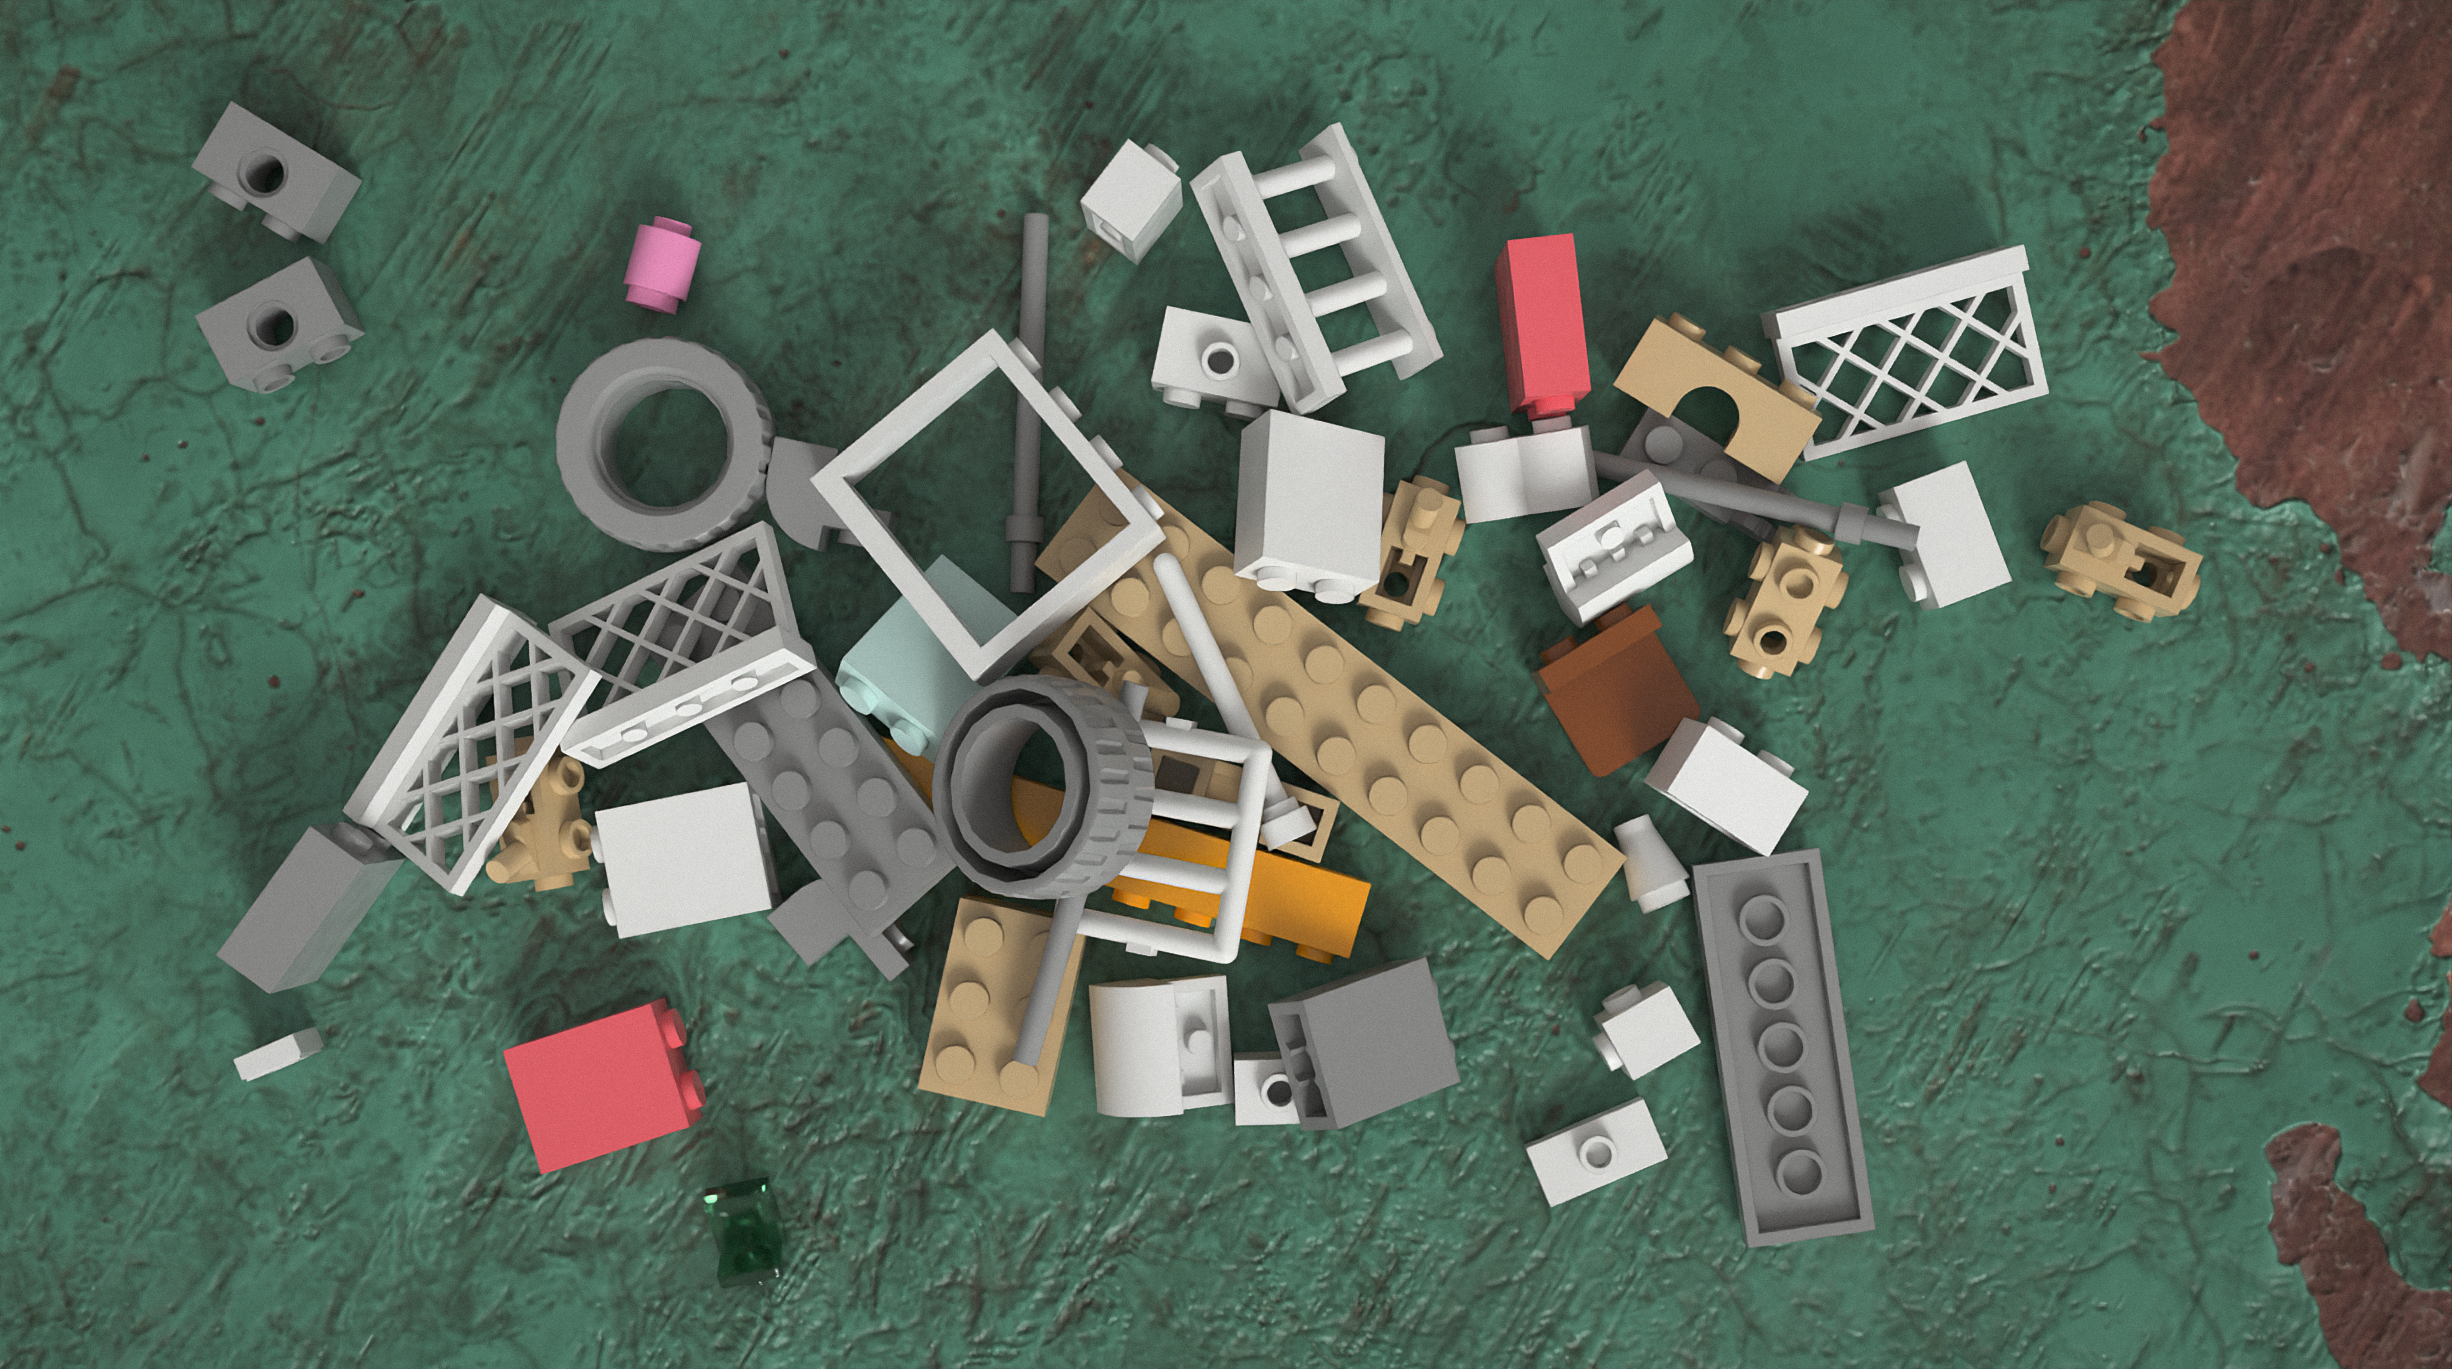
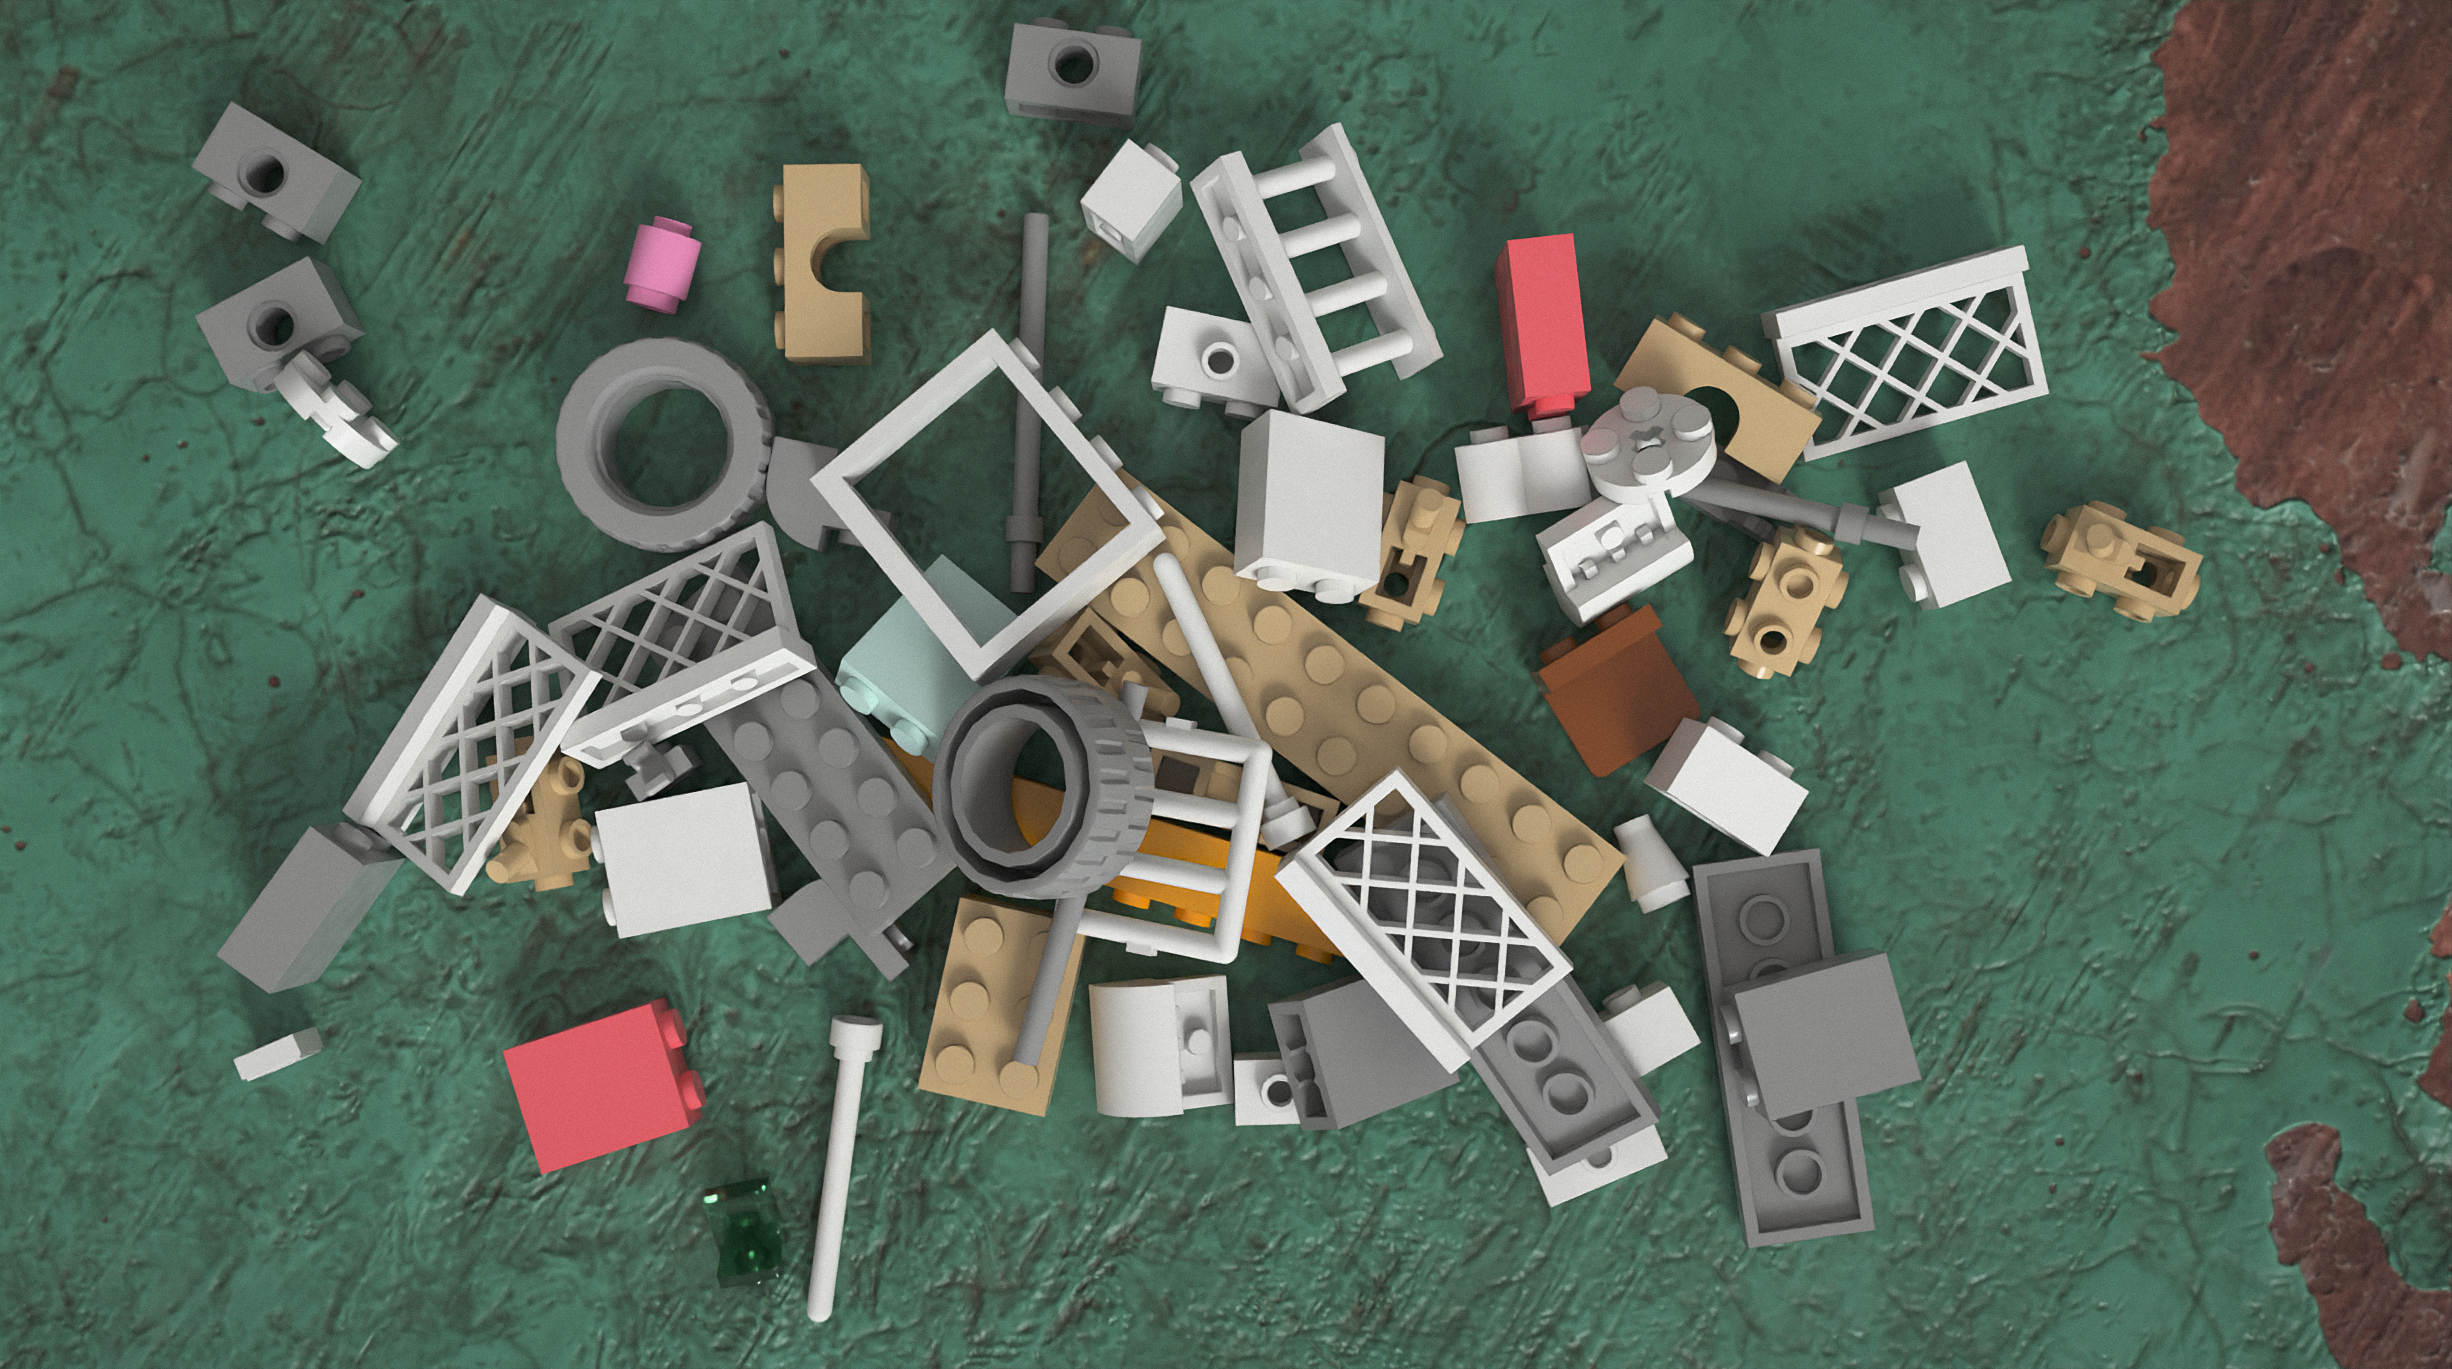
none -> white plate [274,349,400,469]
none -> light grey plate [622,741,706,802]
none -> tan arch [773,164,872,366]
none -> white piece [806,1015,883,1322]
none -> light grey brick [1004,17,1144,131]
none -> white fence [1274,765,1573,1074]
none -> light grey plate [1334,791,1662,1176]
none -> white plate [1580,386,1717,505]
none -> light grey brick [1717,947,1922,1122]

